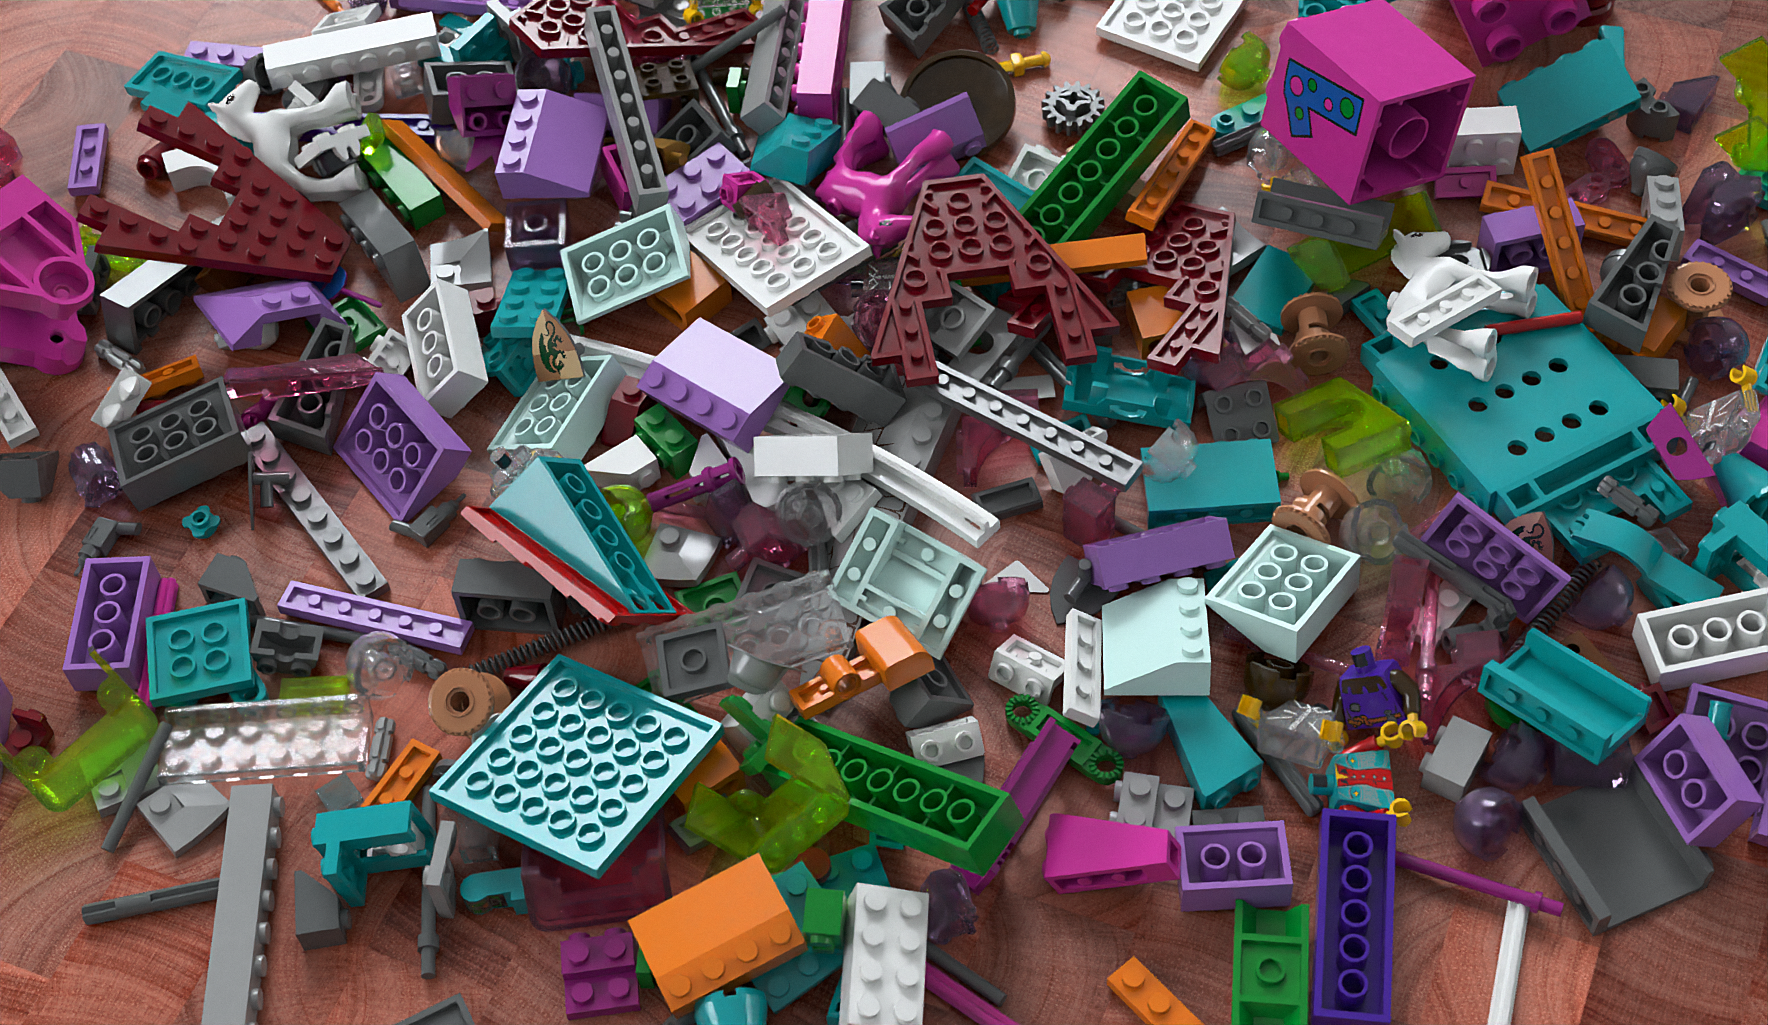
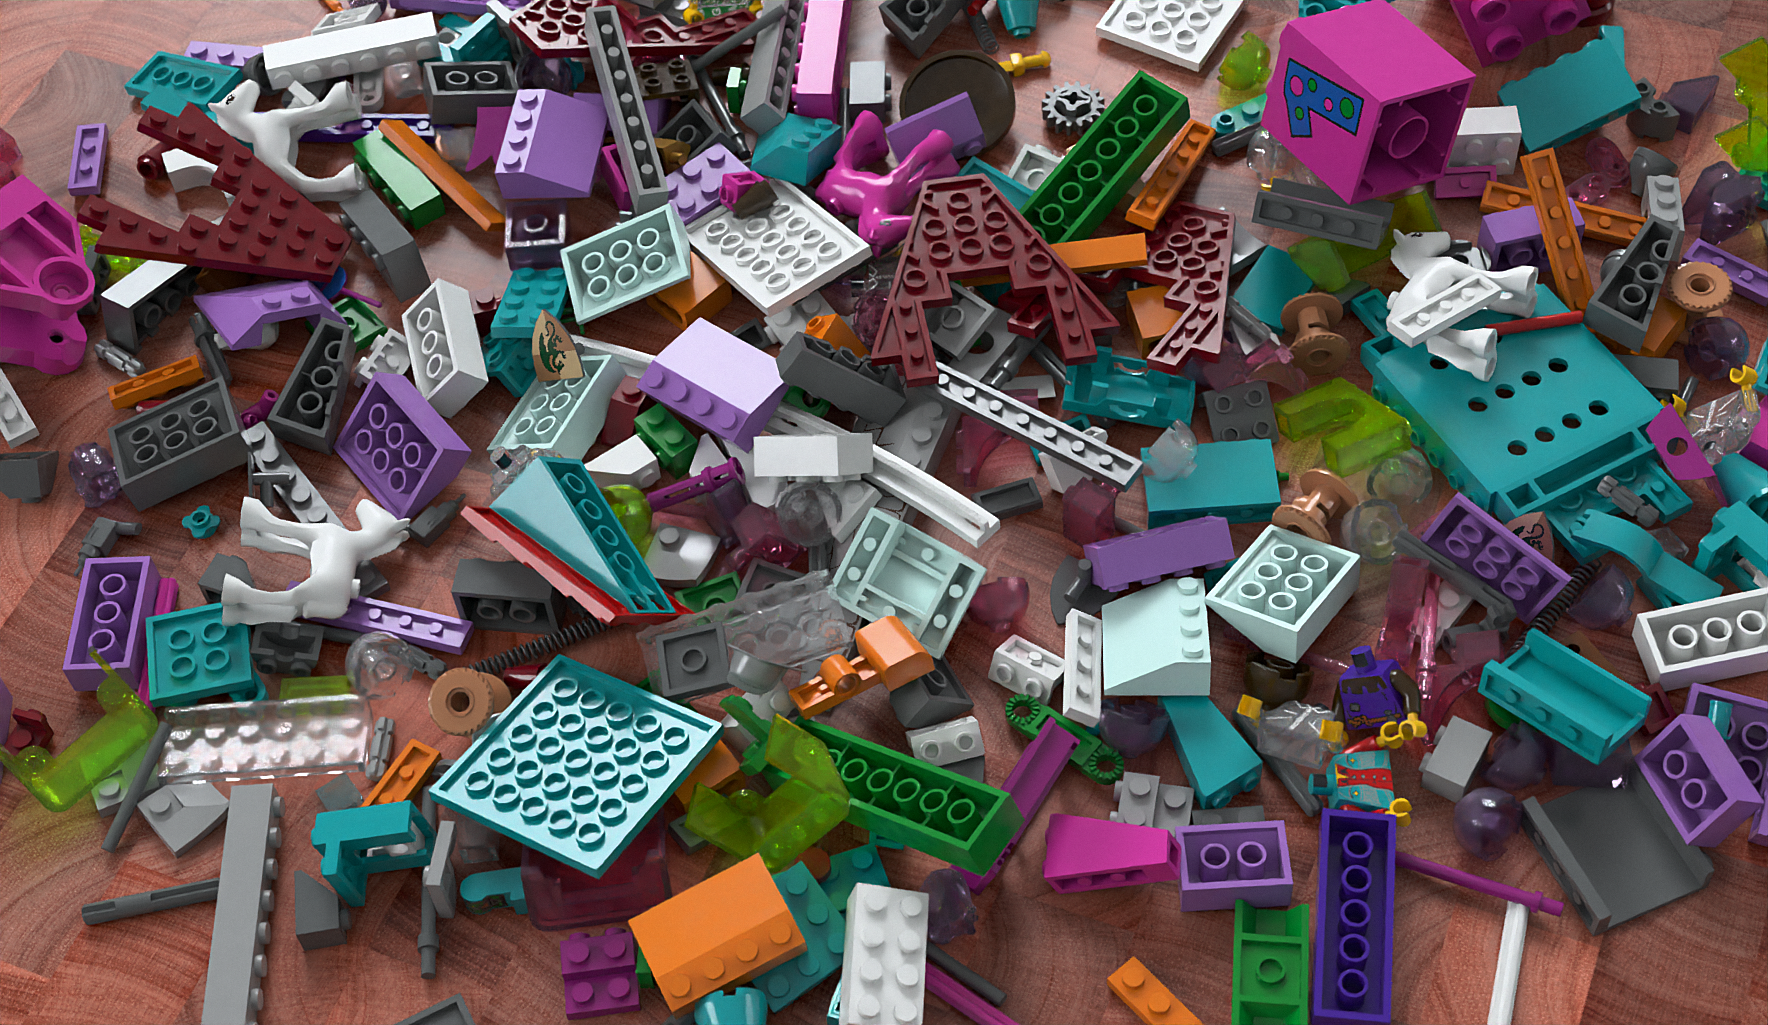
white tile [91,366,152,429] -> none
clear pink wedge [223,353,385,400] -> none
white piece [294,123,371,179] -> none
clear neon green plate [360,112,385,155] -> none
light grey plate [430,228,493,292] -> none
magenta slope [447,73,516,138] -> none
clear pink slope [739,192,792,247] -> none
green brick [802,887,848,954] -> none
dark grey brick [852,77,920,139] -> none
white sticker [981,561,1049,593] -> none
none -> dark grey axle [189,312,233,387]
none -> white animal [221,496,411,626]

